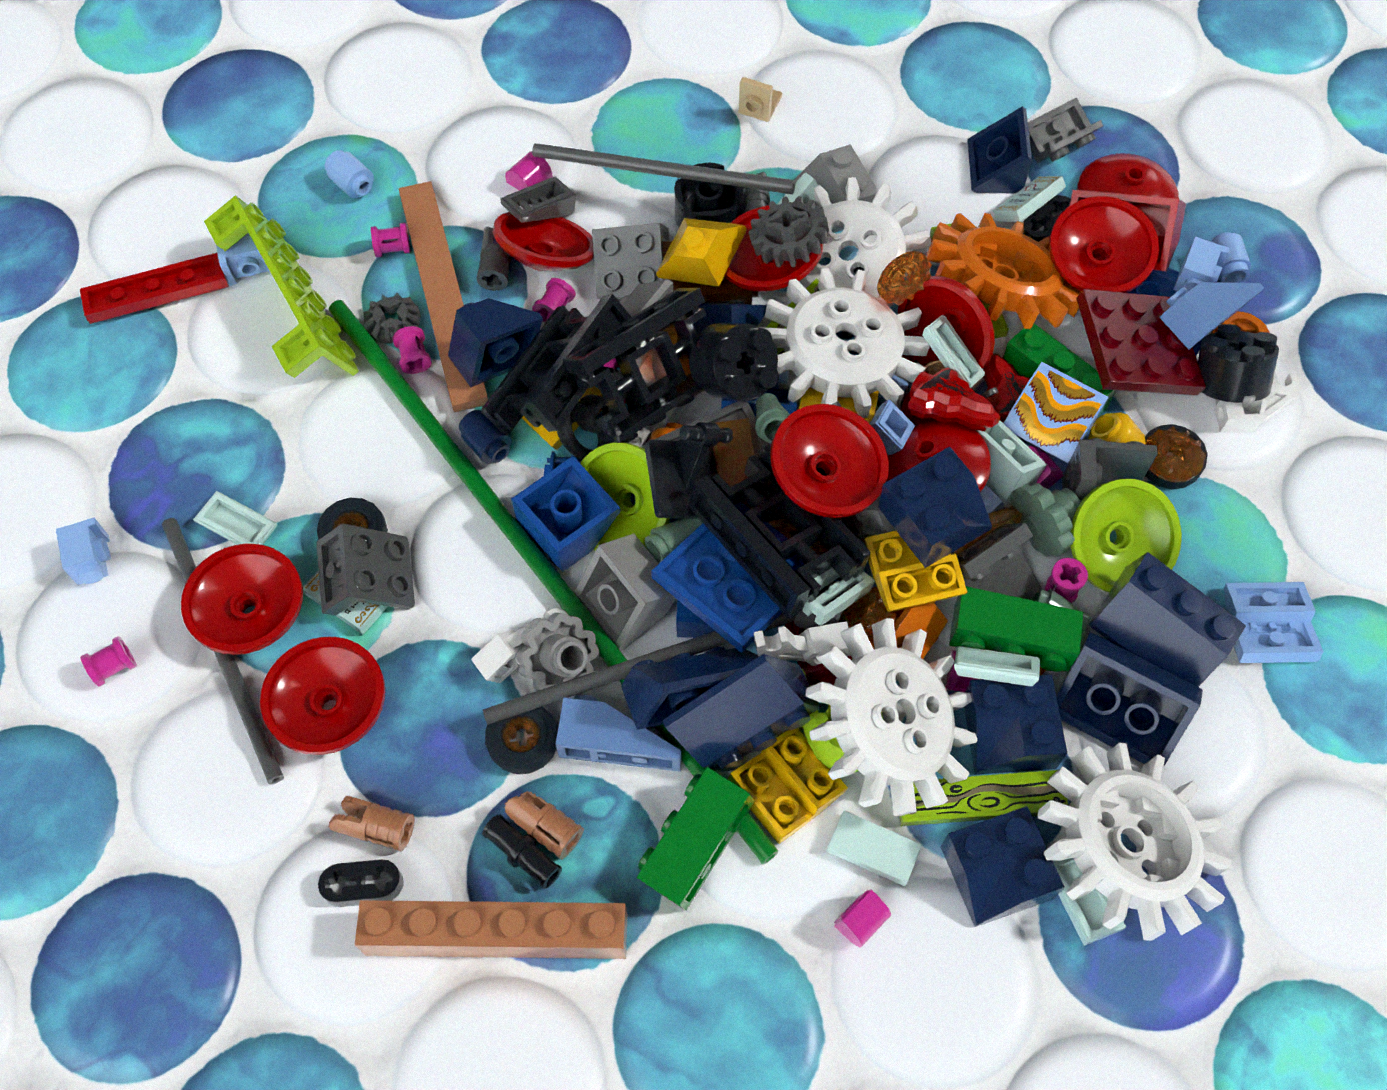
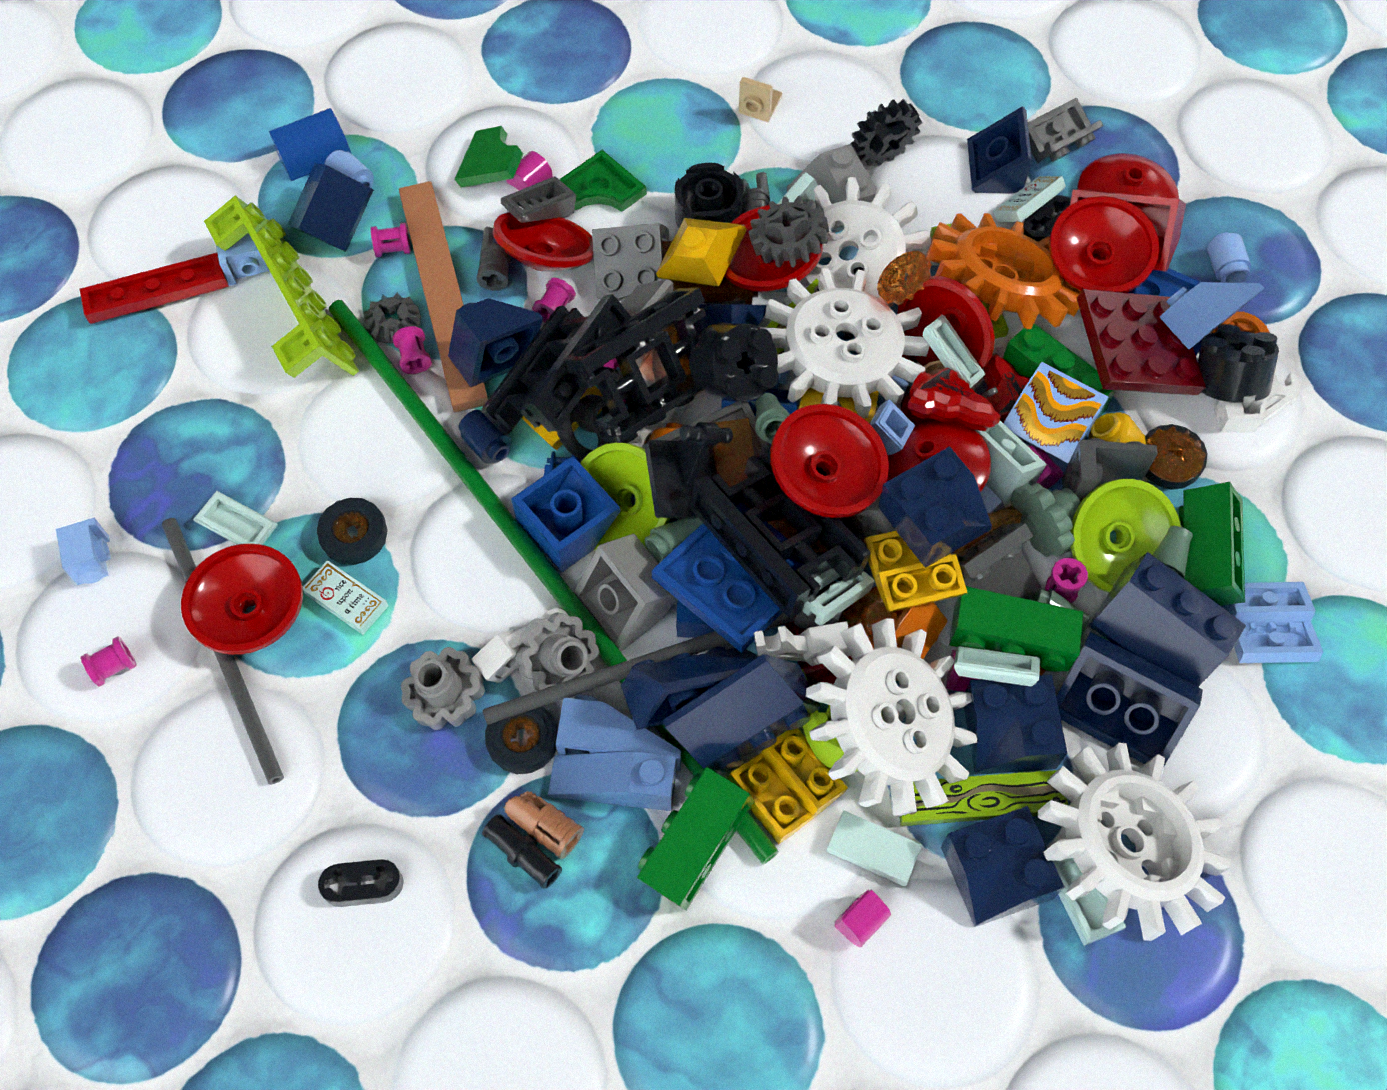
red dish [260,637,386,755] -> none
dark grey bracket [316,524,415,616] -> none
nougat hinge [328,796,415,851] -> none
nougat brick [355,900,627,959] -> none
dark grey piece [532,143,796,195] -> none
light blue brick [1173,237,1230,291] -> none
none -> blue brick [269,108,352,181]
none -> dark blue slope [287,163,374,252]
none -> light grey plant [401,647,485,730]
none -> green tile [454,126,524,187]
none -> medium blue slope [548,751,677,811]
none -> green tile [559,150,647,212]
none -> black gear [850,99,922,166]
none -> sand green cone [1152,526,1193,579]
none -> green brick [1179,482,1245,606]

